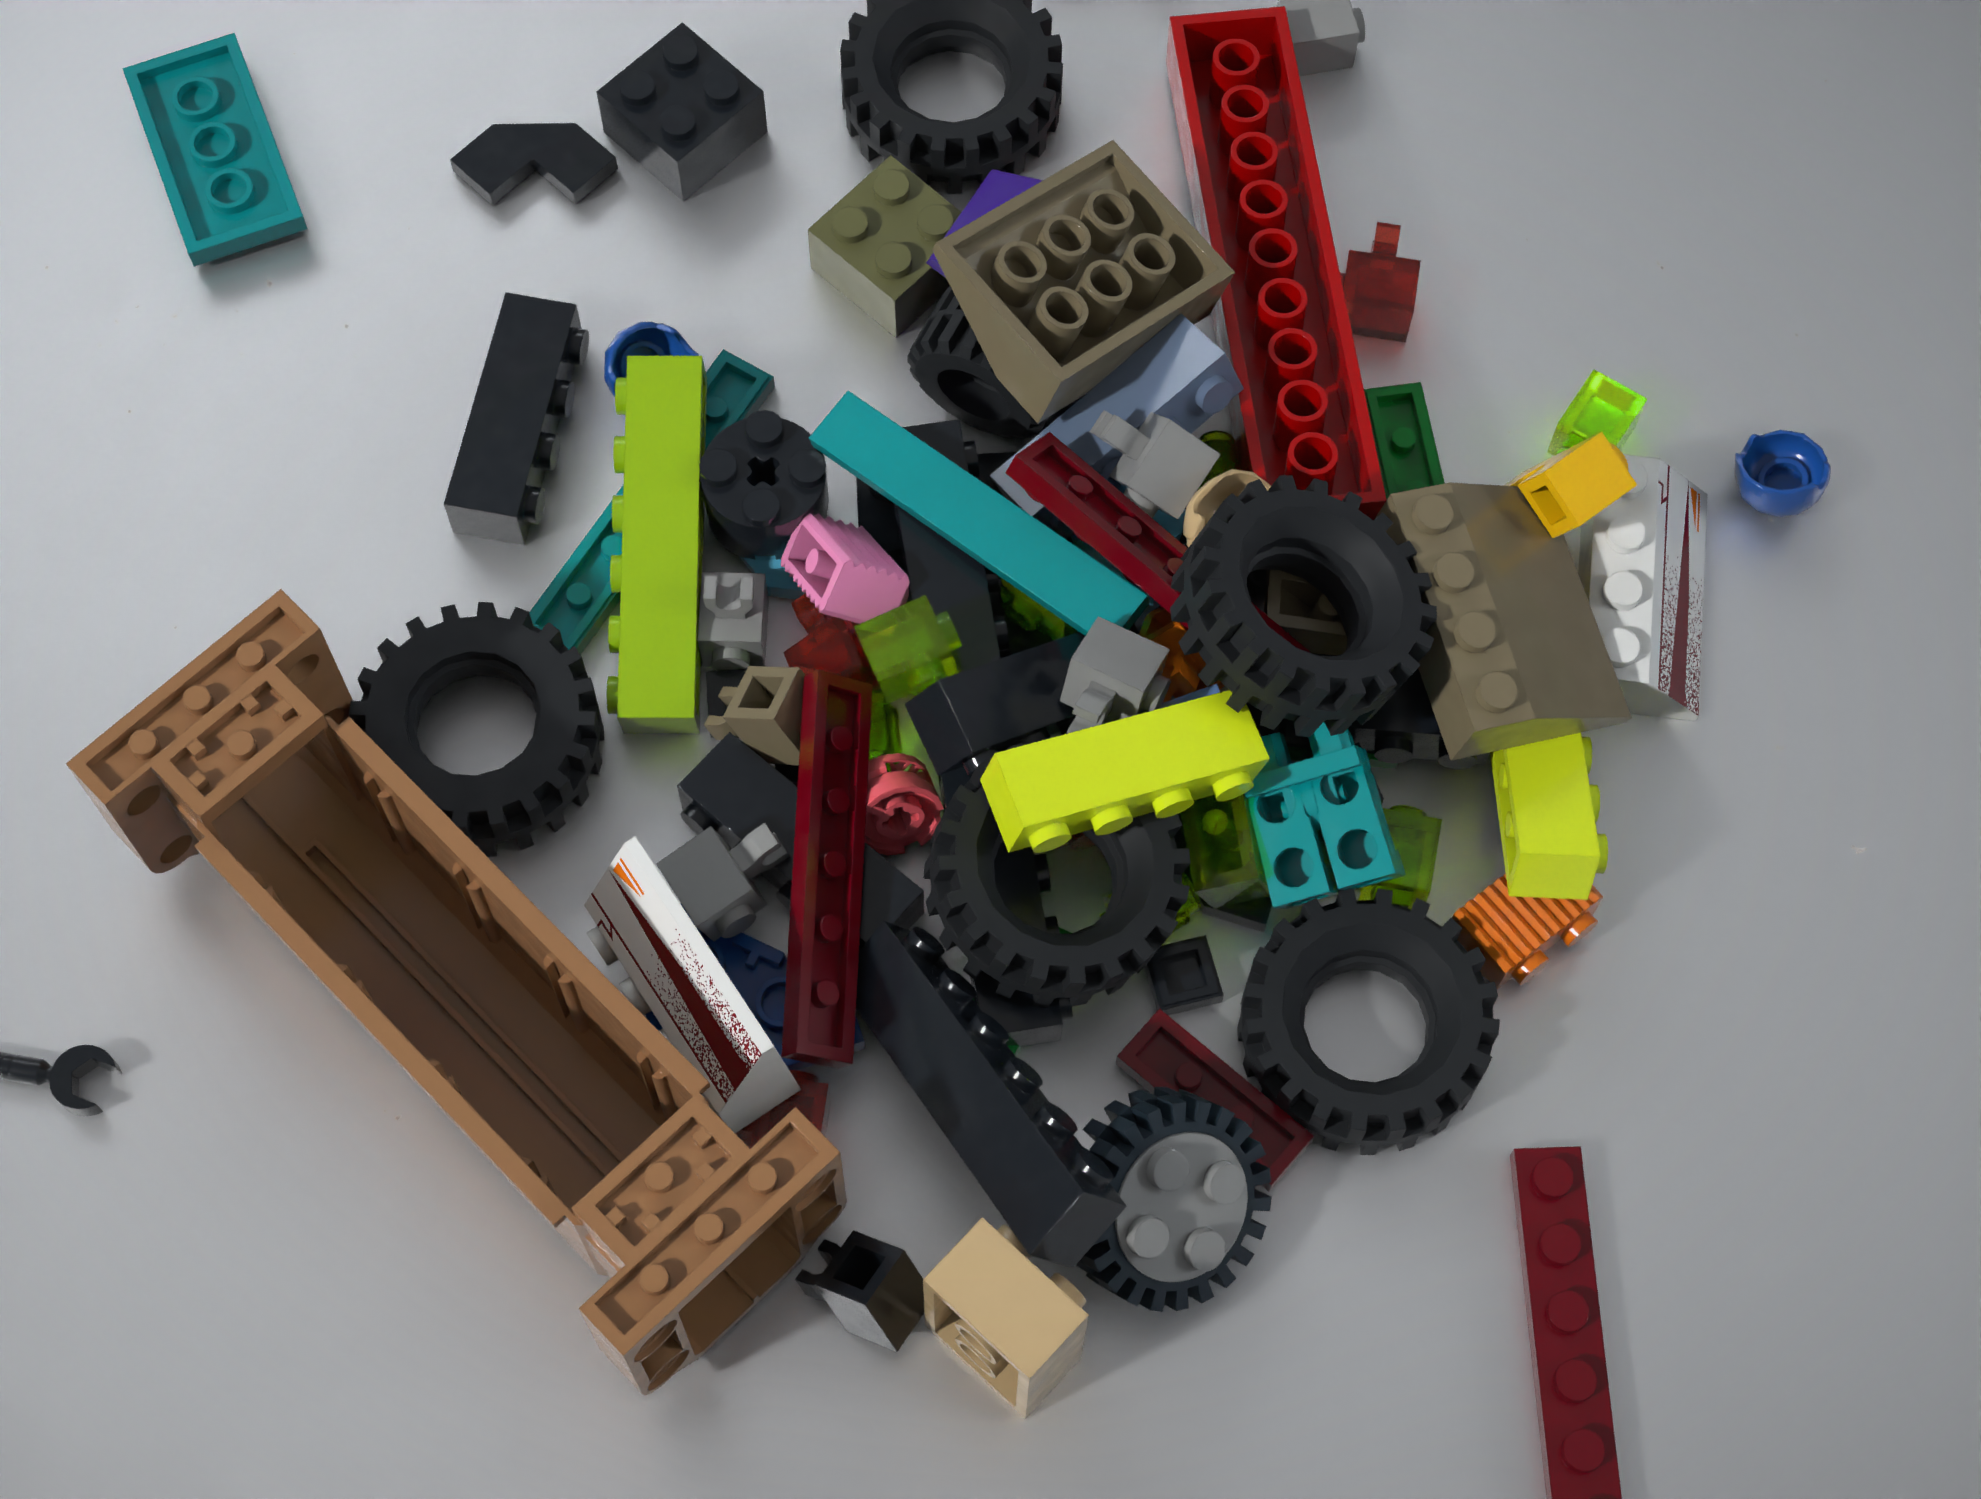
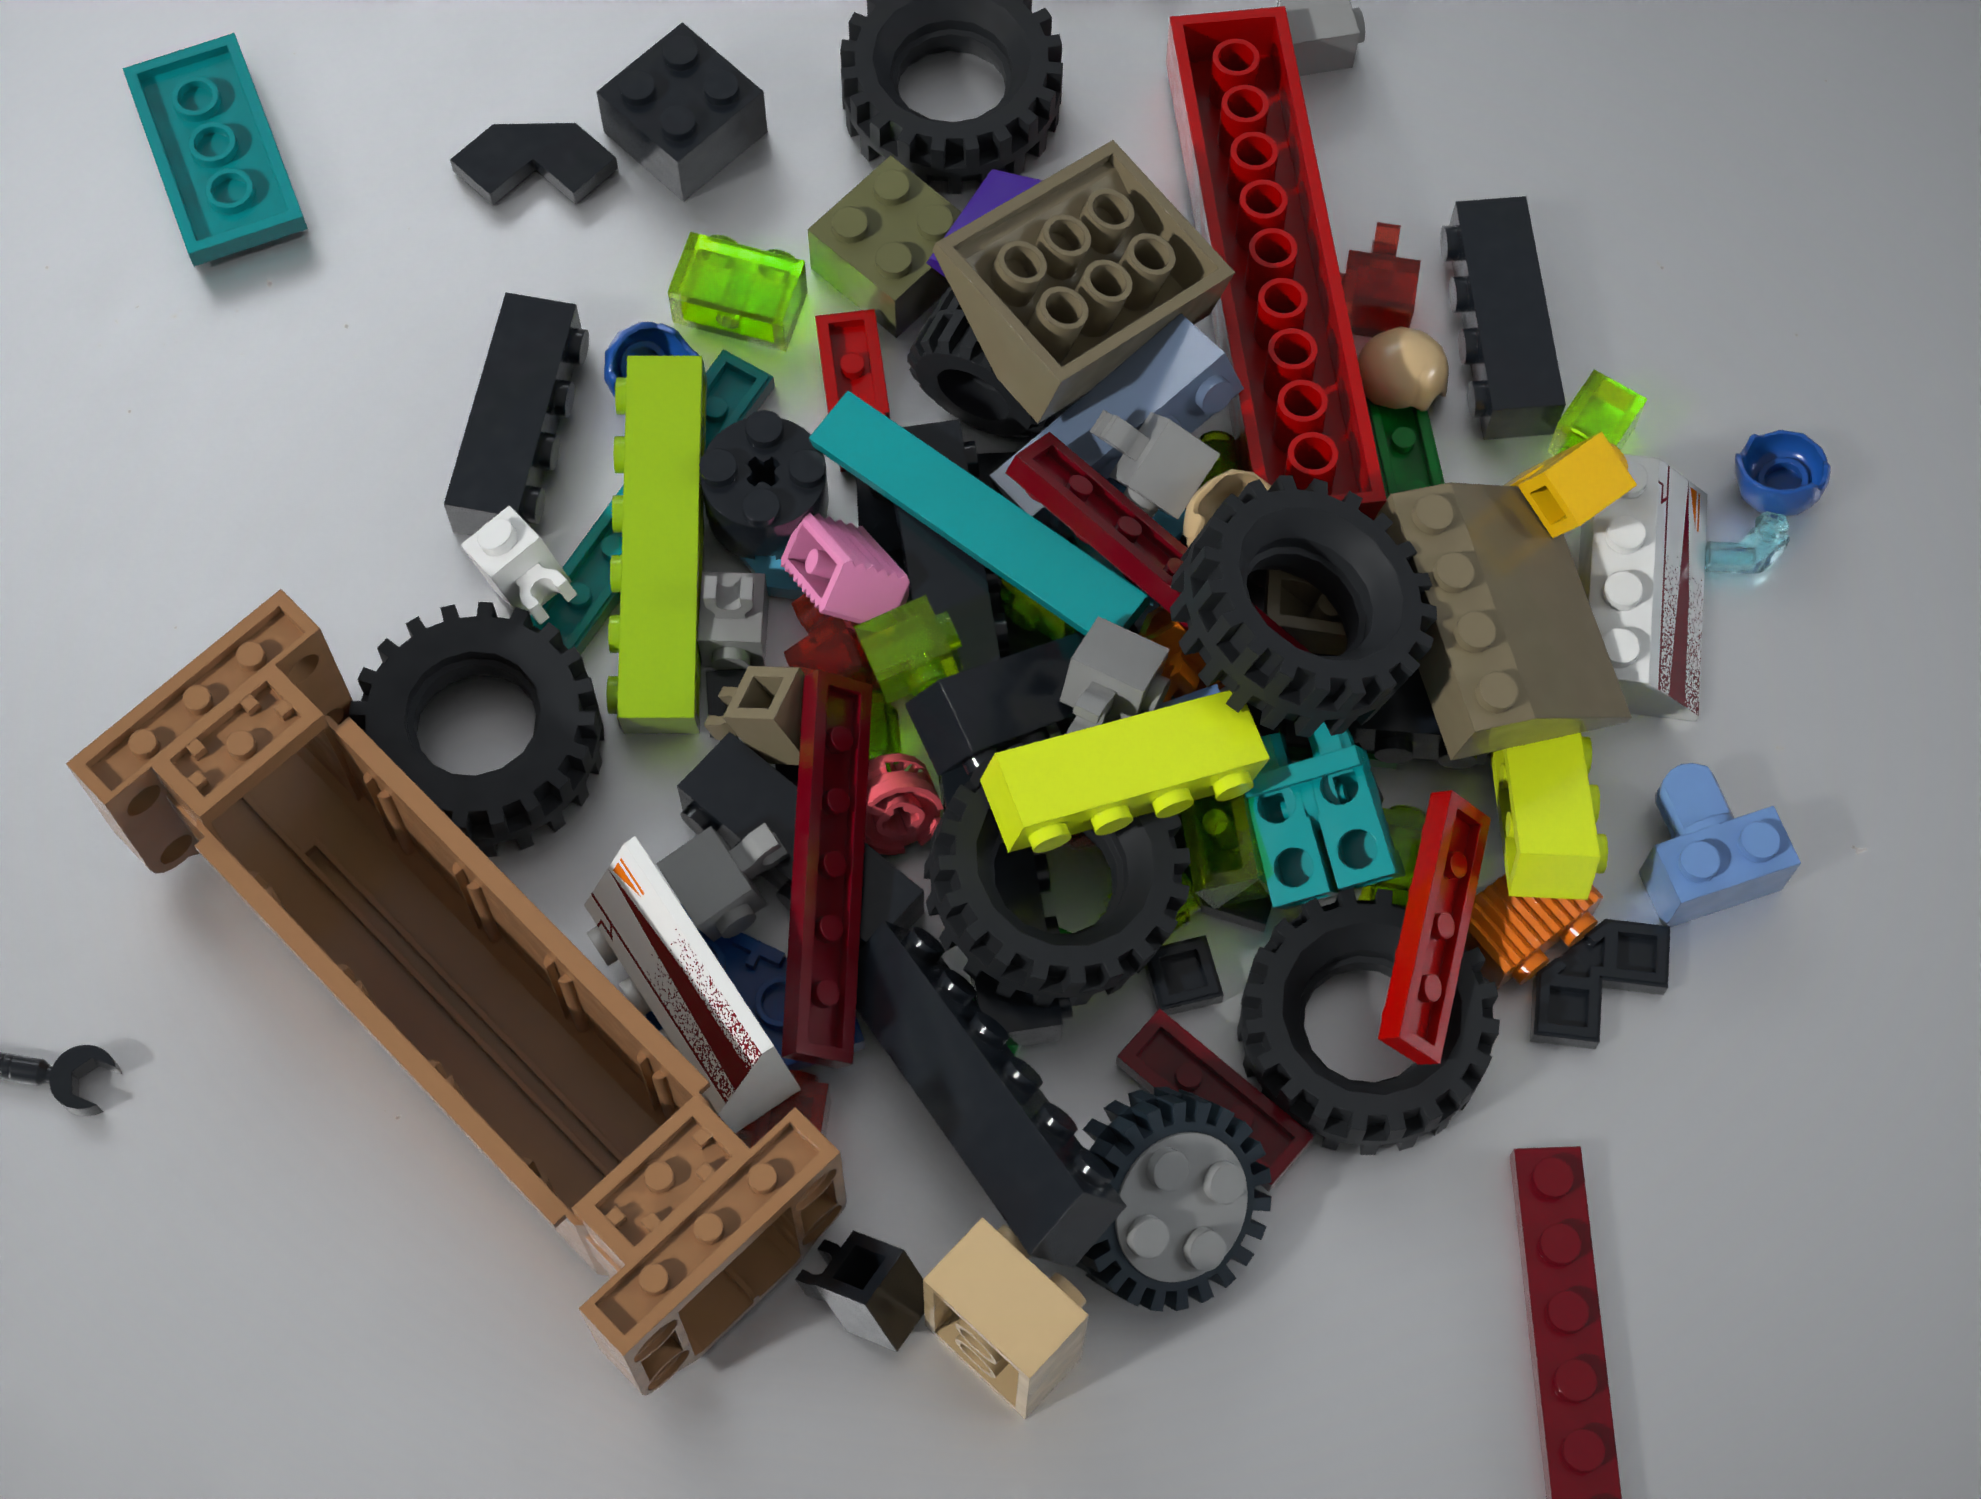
none -> white brick [461,506,577,625]
none -> clear neon green brick [668,232,808,352]
none -> red hinge [815,309,890,472]
none -> tan hair [1358,326,1449,412]
none -> red plate [1378,790,1491,1065]
none -> black brick [1440,196,1566,440]
none -> black tile [1530,919,1670,1049]
none -> medium blue brick [1638,763,1801,927]
none -> clear light blue arm [1705,511,1790,574]

